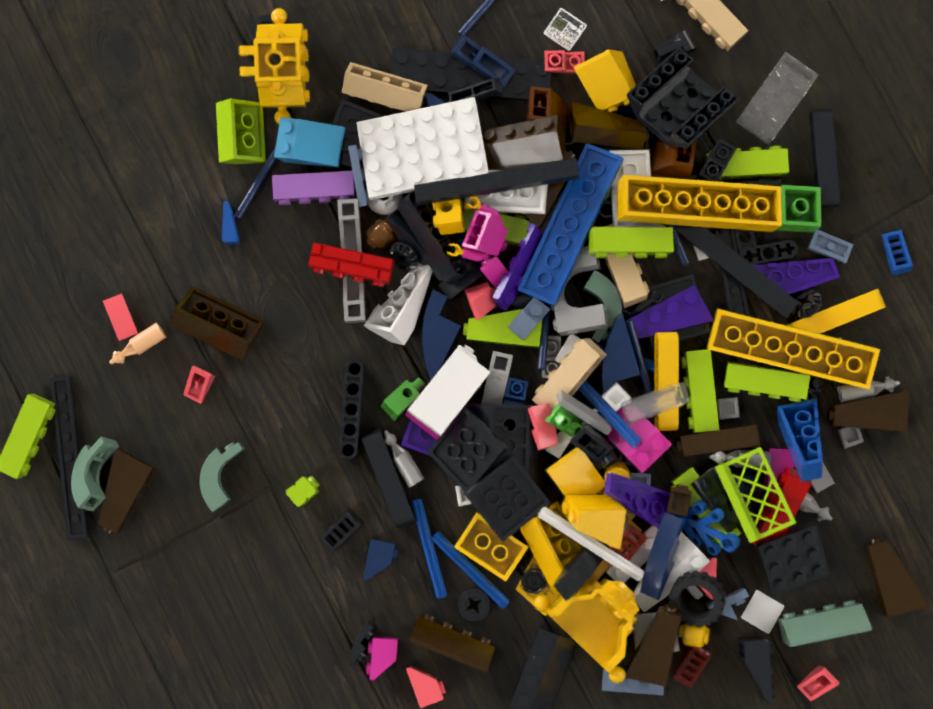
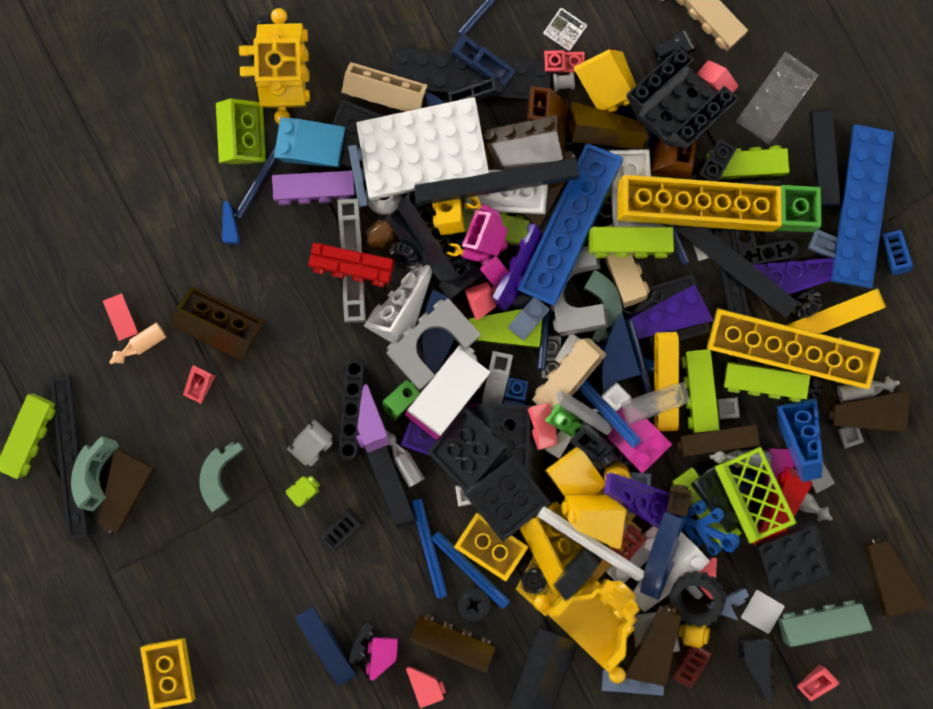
dark blue slope [363,538,399,580] -> none
none -> yellow brick [140,638,195,709]
none -> light grey brick [287,419,333,467]
none -> dark blue slope [295,606,356,685]
none -> medium lavender slope [357,384,391,453]
none -> light grey arch [387,298,481,391]
none -> light grey bush [553,72,575,92]
none -> coral slope [697,60,738,92]
none -> blue plate [831,125,894,289]

